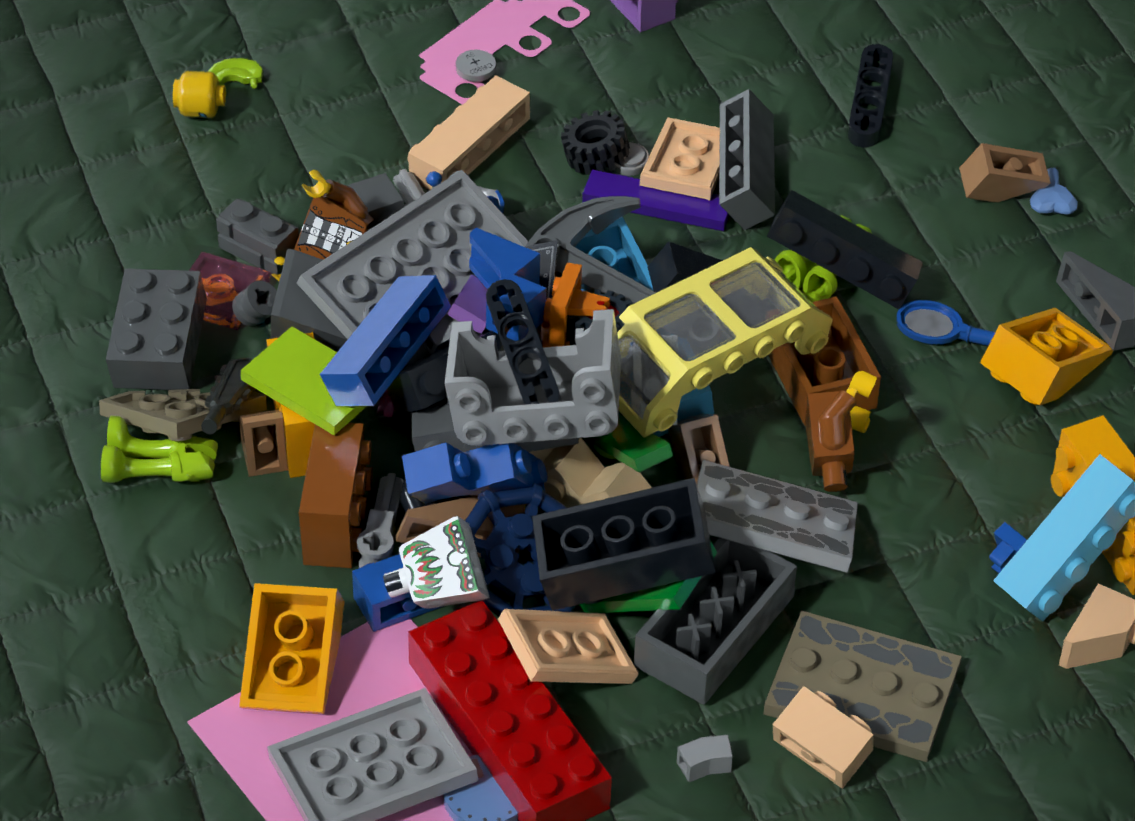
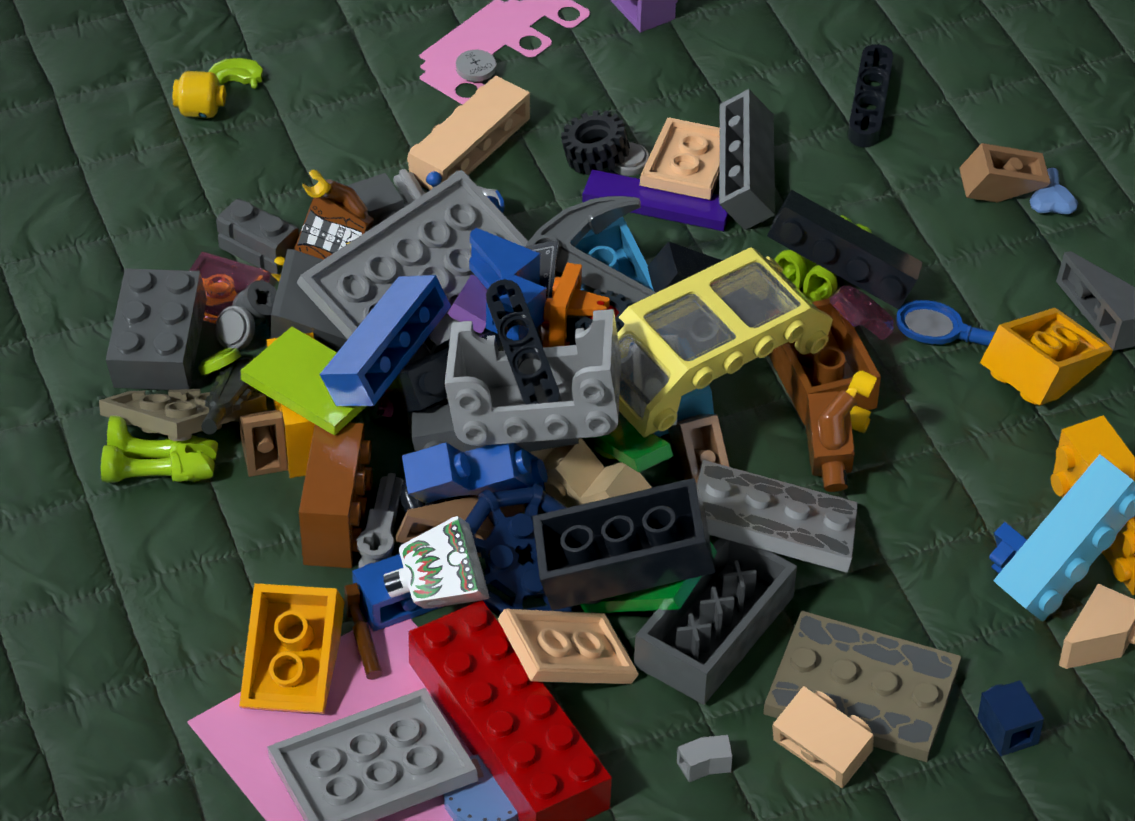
none -> lime piece [198,347,241,375]
none -> light grey piece [215,306,255,350]
none -> reddish brown piece [344,583,383,680]
none -> clear pink tile [829,286,894,340]
none -> dark blue brick [977,680,1044,757]

